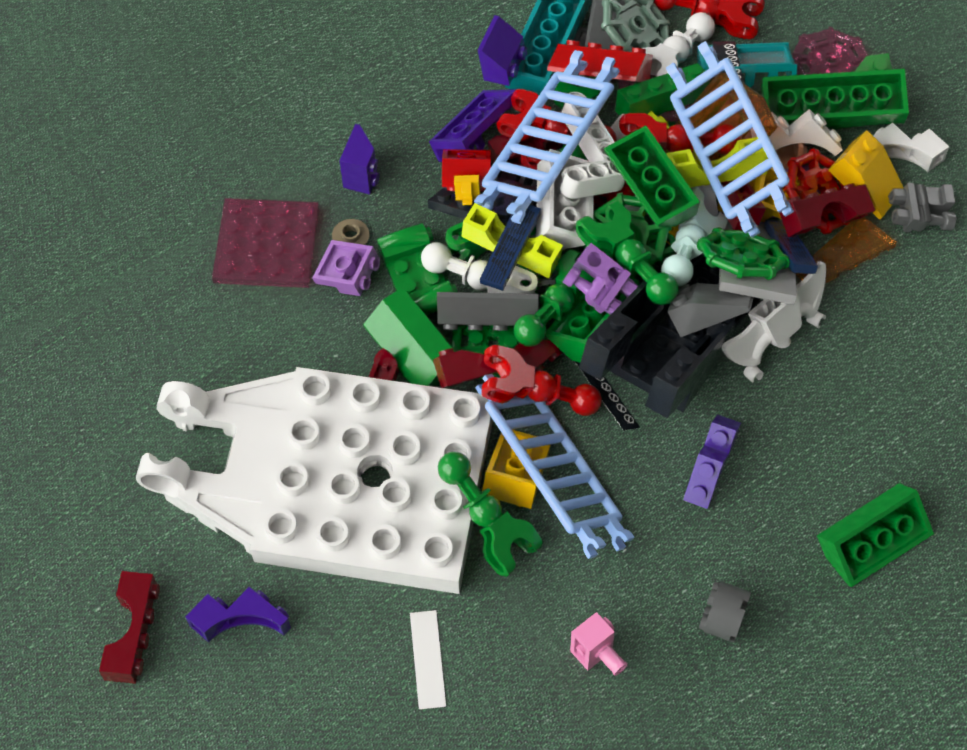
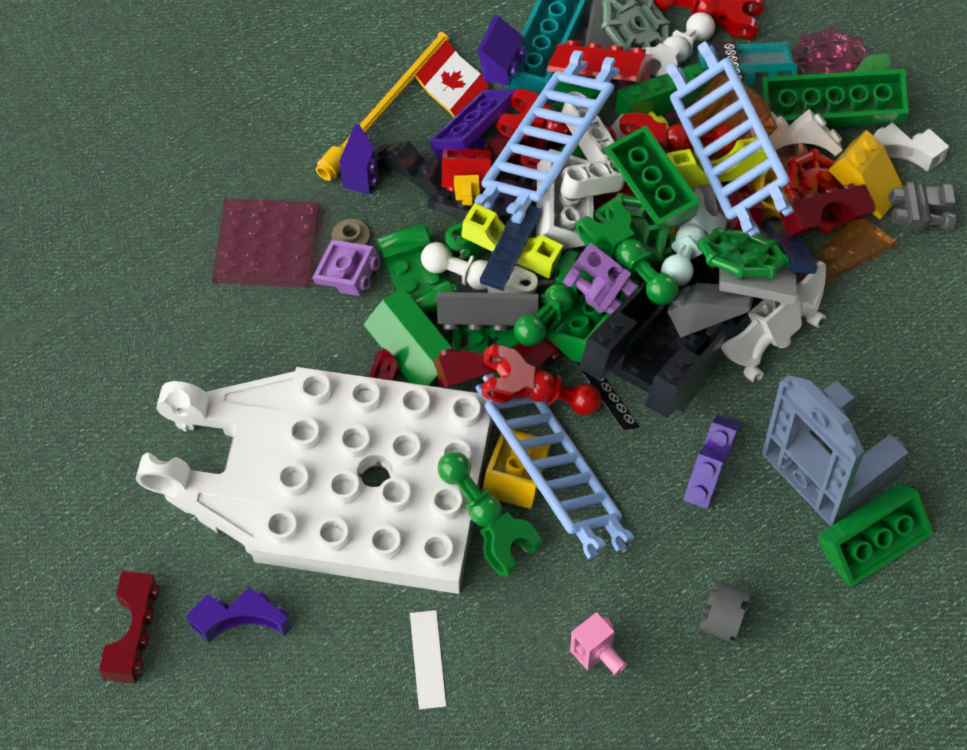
none -> flag [316,32,489,181]
none -> black arch [375,141,444,198]
none -> sand blue bracket [762,375,909,526]

